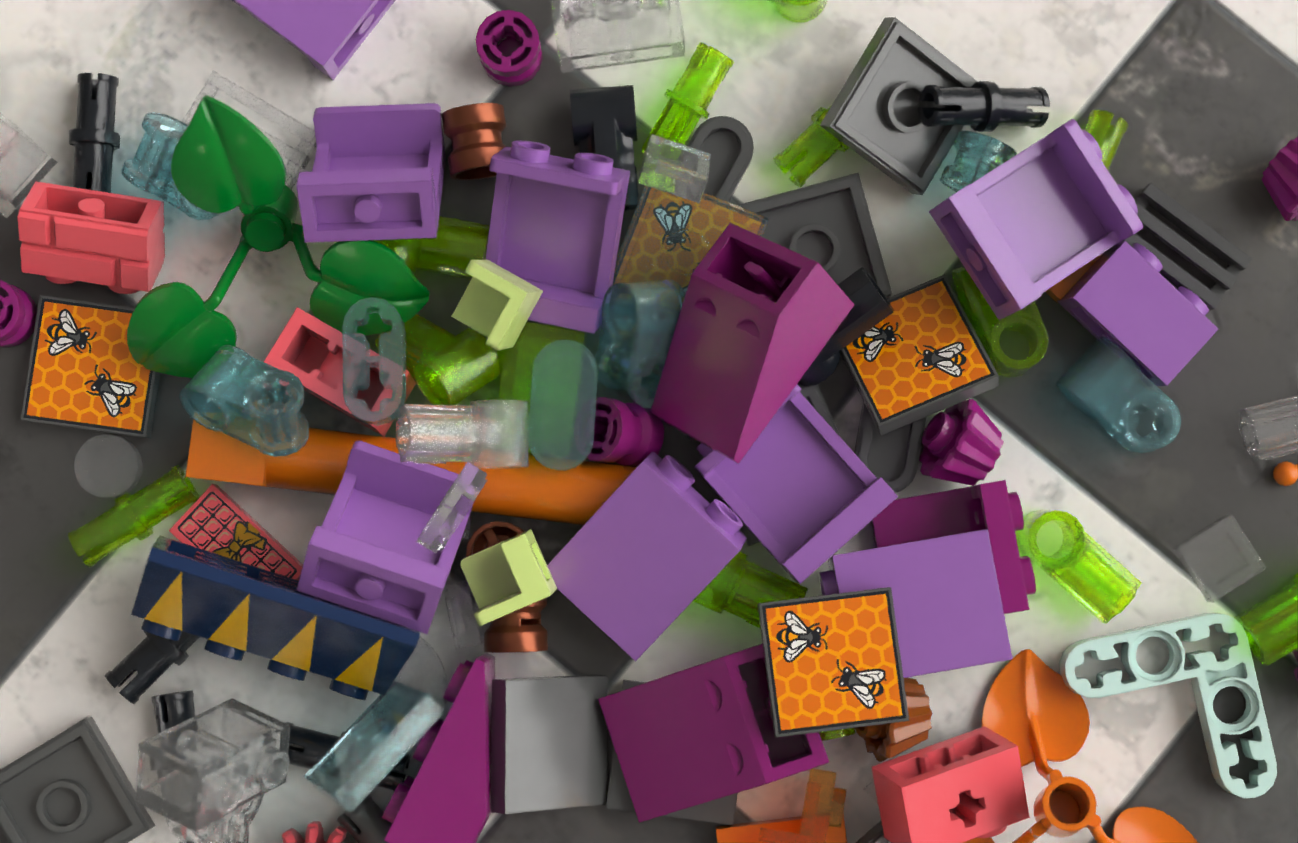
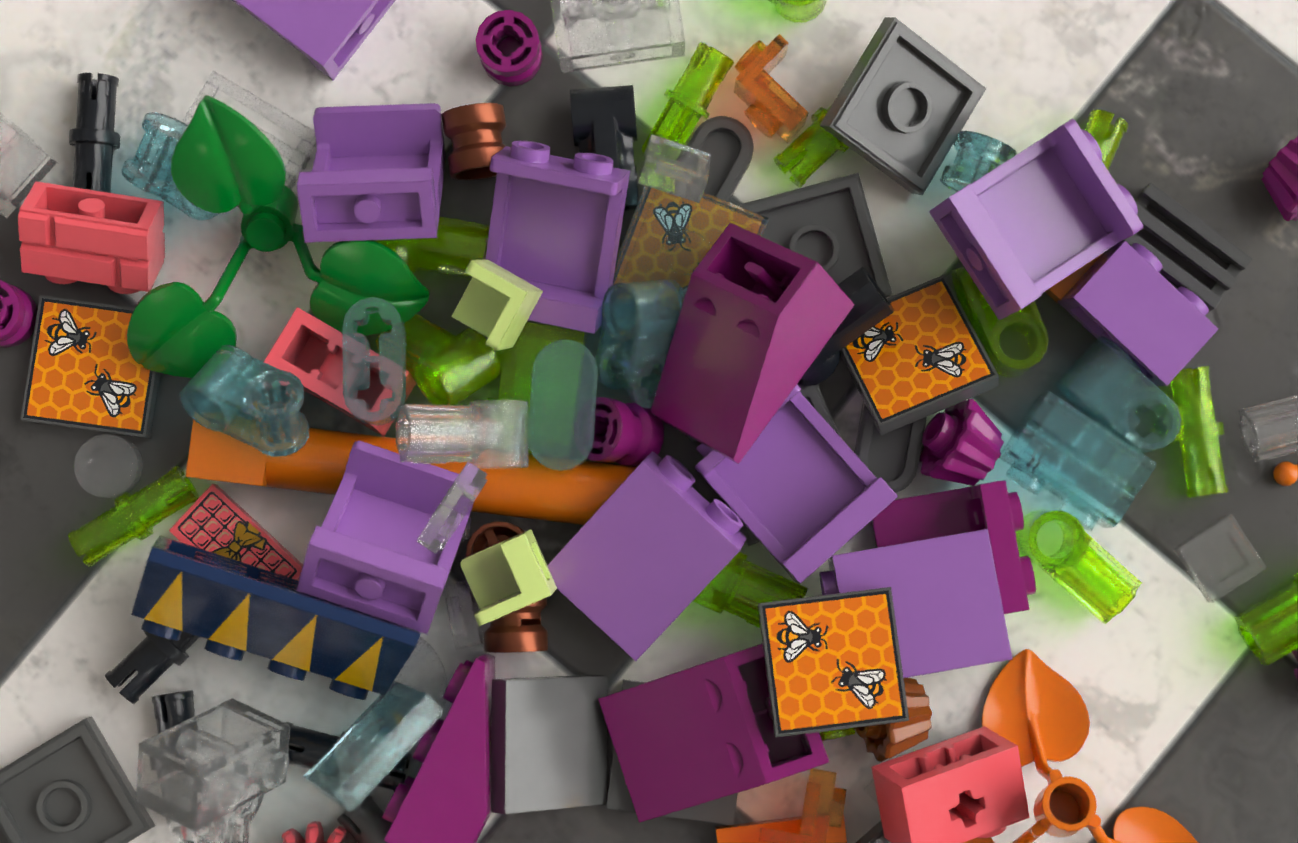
black pin [918,81,1050,132] -> none
light aqua beam [1059,613,1277,798] -> none
none -> clear orange bracket [734,34,809,143]
none -> clear light blue brick [999,391,1157,531]
none -> clear neon green pin [1170,366,1229,498]

